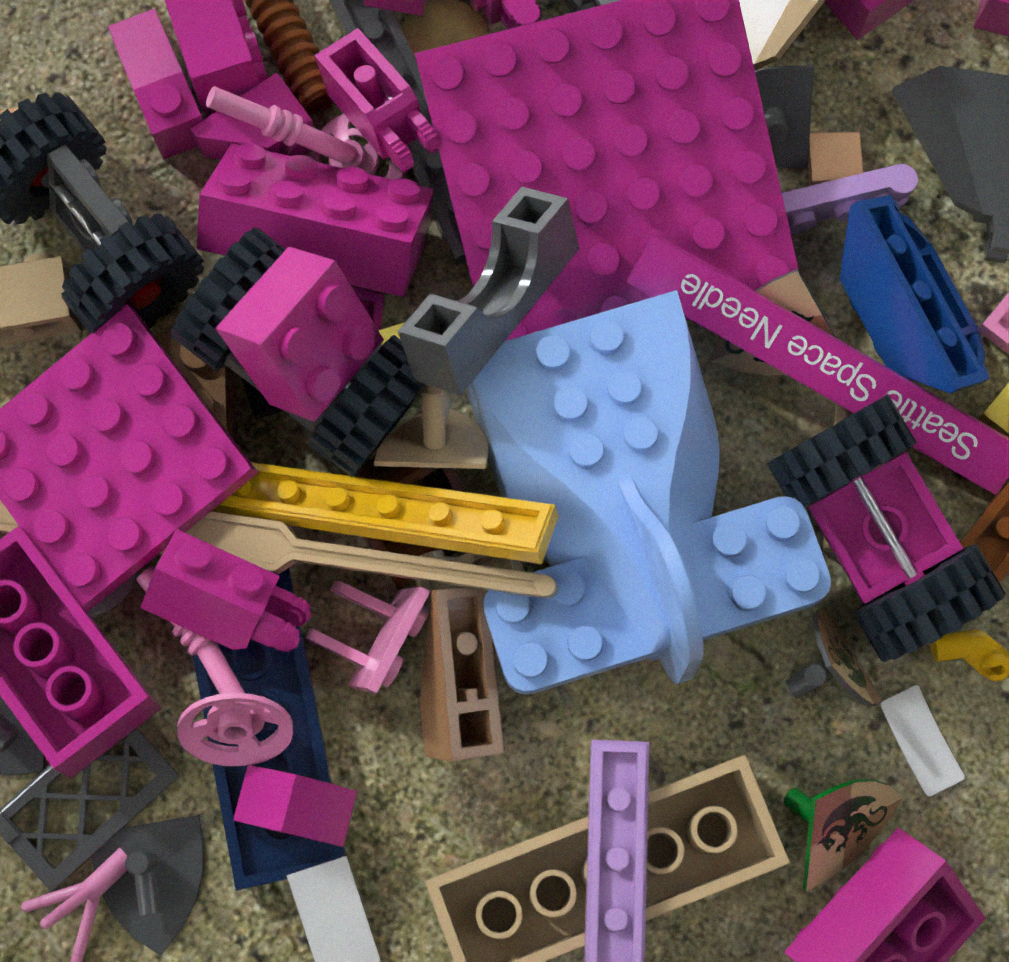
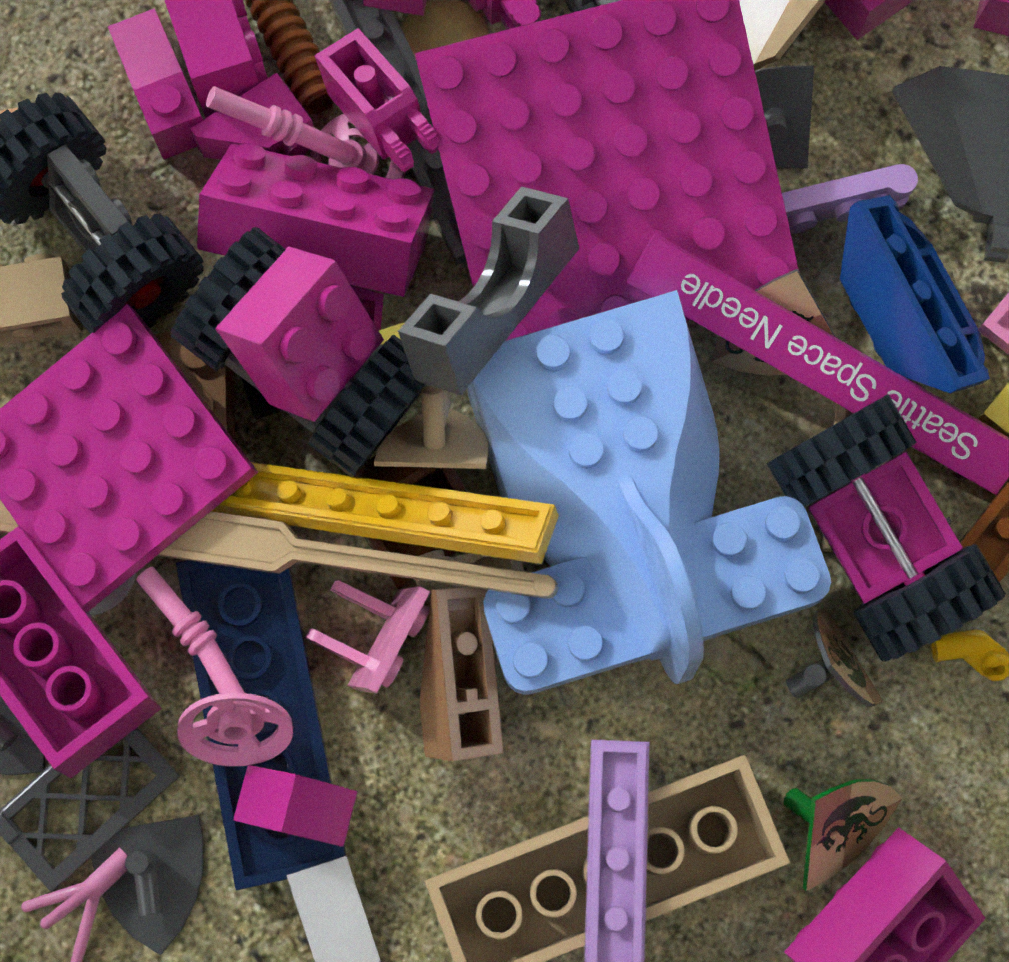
dark pink hinge [140,529,312,653] -> none
light nougat tile [808,132,863,186] -> none
white sticker [881,685,965,797] -> none

